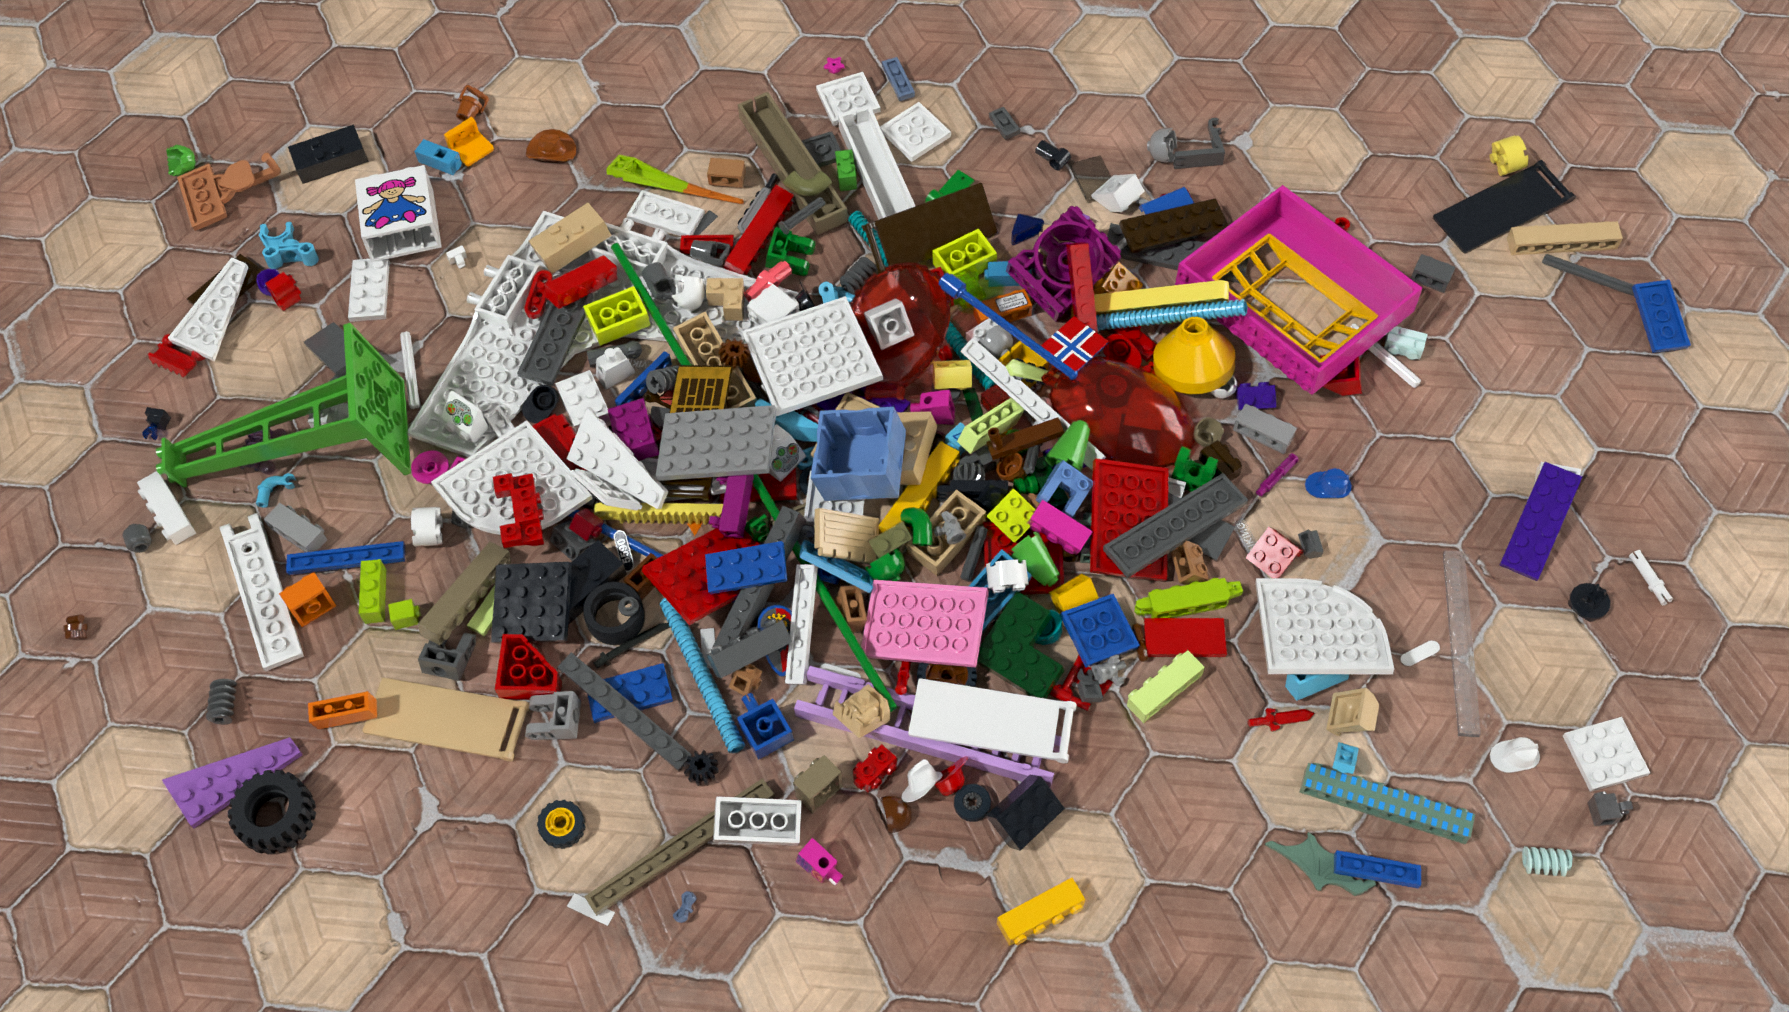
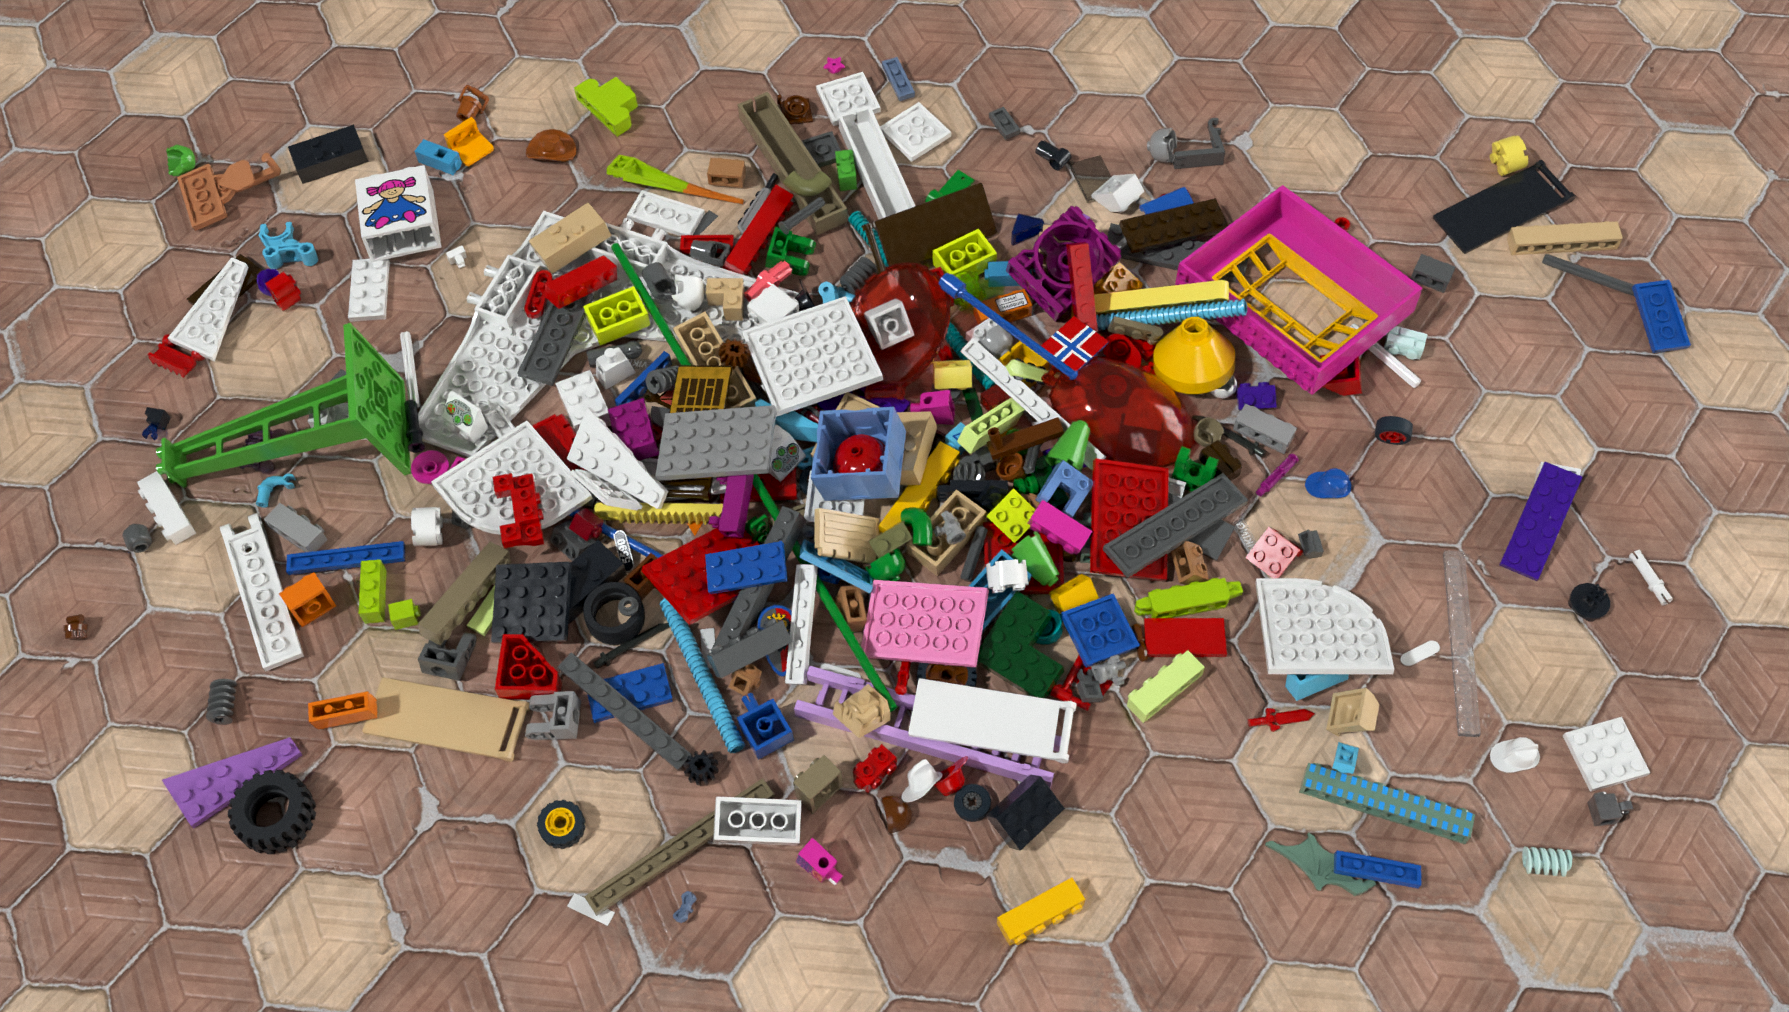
dark grey tile [304,322,346,377] -> none
black cap [522,385,559,423] -> none
none -> black pin [404,400,425,453]
none -> lime brick [574,77,638,137]
none -> reddish brown hat [777,95,813,125]
none -> red hat [833,434,885,473]
none -> dark tan plate [1108,316,1163,345]
none -> pearl dark grey sword [1192,415,1266,458]
none -> black wheel [1375,416,1413,445]

